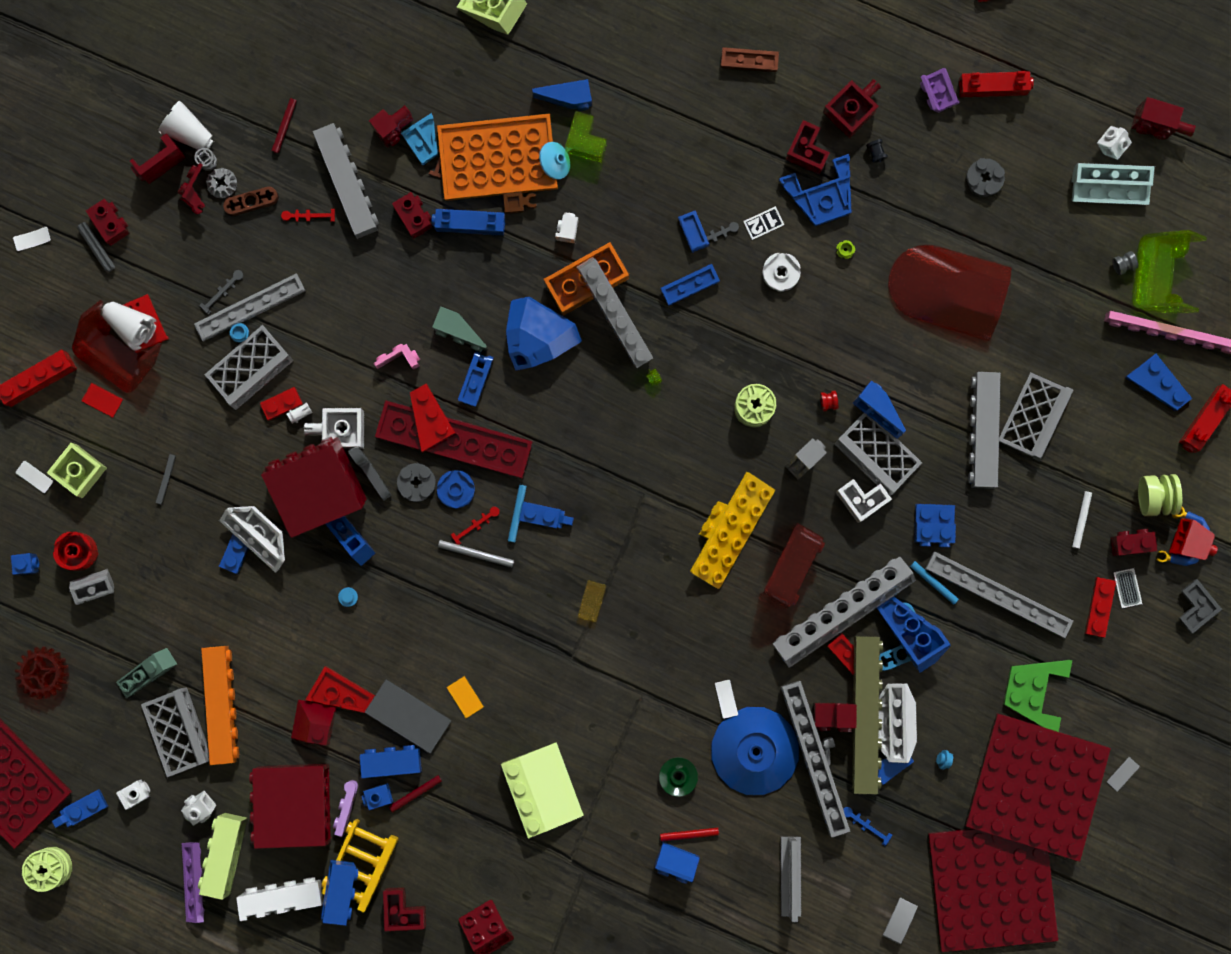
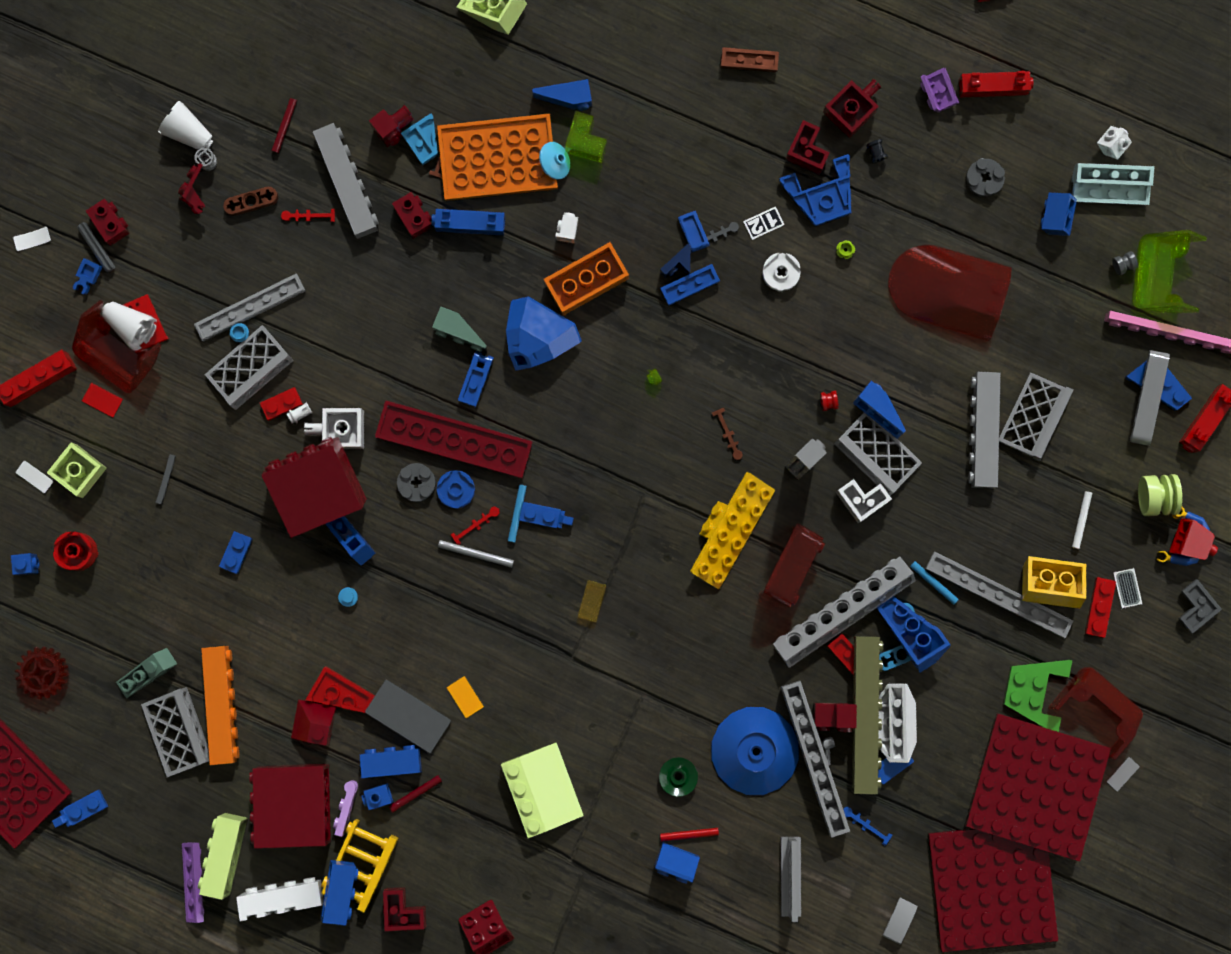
yellowish green wheel [22,847,72,892] -> none
light grey brick [69,569,114,605] -> none
white brick [116,780,150,810] -> none
dark red panel [130,133,186,184] -> none
white brick [181,791,216,826] -> none
dark grey piece [199,270,244,314] -> none
light grey gear [206,168,237,198] -> none
white wedge [219,506,285,573] -> none
dark grey beam [348,446,392,501] -> none
bright pink bracket [374,344,420,370] -> none
red wing [410,383,456,453] -> none
reddish brown plate [503,192,537,214] -> none
light grey brick [576,257,653,368] -> none
white sticker [715,680,738,718] -> none
yellowish green wheel [734,384,776,427] -> none
blue plate [914,504,956,547] -> none
dark azure plate [936,750,953,770] -> none
dark red brick [1111,529,1157,556] -> none
dark red brick [1131,97,1196,140] -> none
none -> blue plate [73,258,102,294]
none -> dark blue slope [660,244,691,278]
none -> copper piece [712,408,743,460]
none -> yellow brick [1022,556,1086,609]
none -> blue brick [1041,193,1077,236]
none -> clear red windscreen [1049,667,1143,760]
none -> light grey beam [1130,350,1170,446]

